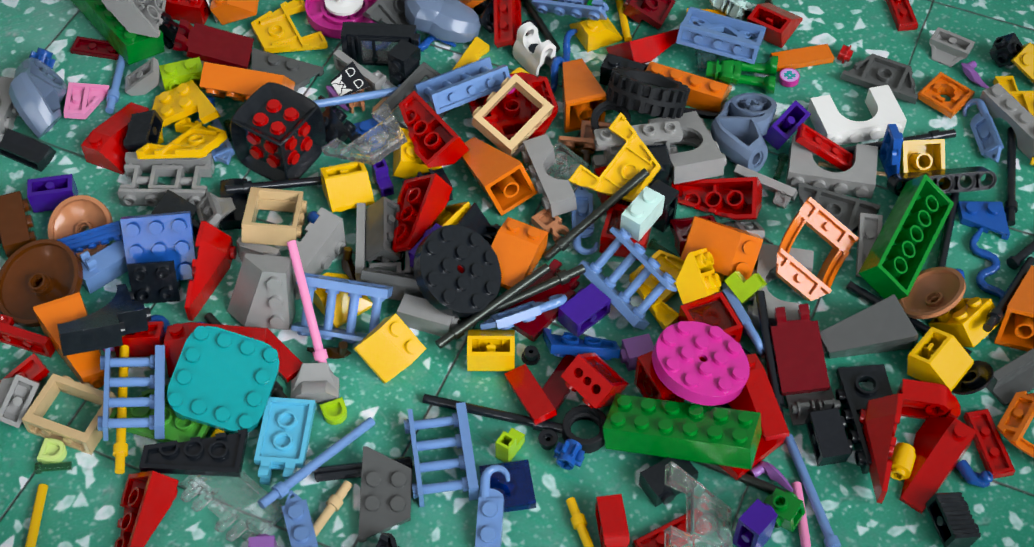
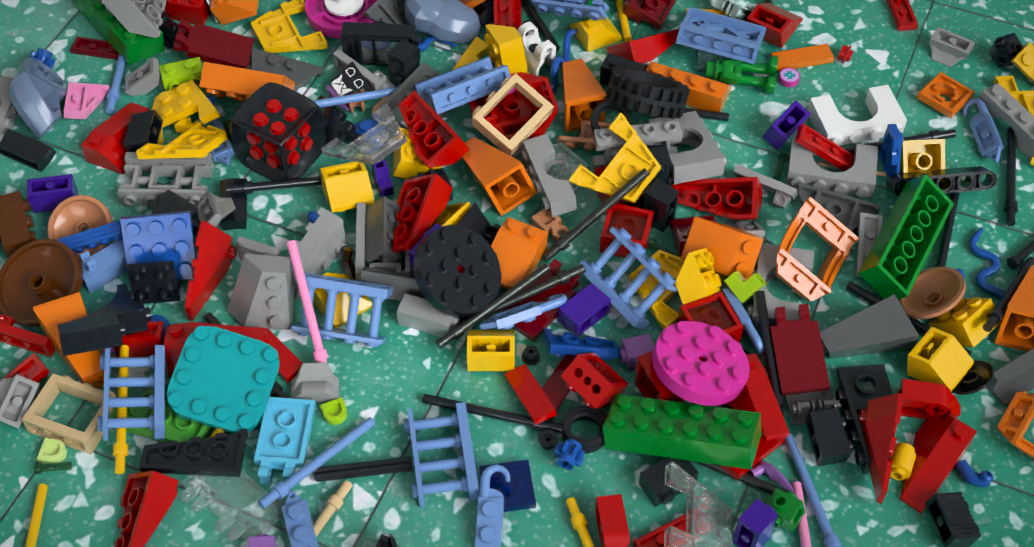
tan window [241,187,307,246] -> none
dark brown bar [307,341,351,359] -> none
yellow slope [353,313,426,384] -> none
dark grey wing [358,446,412,543] -> none
lime piece [495,428,525,465] -> none
dark brown bar [555,147,595,167] -> none
medium blue plate [571,186,599,255] -> none
light aqua brick [620,186,665,242] -> none
sand blue piece [711,93,777,172] -> none
dark grey wing [840,53,918,104] -> none
blue wing [957,201,1010,240] -> none
medium lavender bar [961,61,989,89] -> none
red tile [963,409,1015,479] -> none
none -> yellow slope [484,24,528,74]

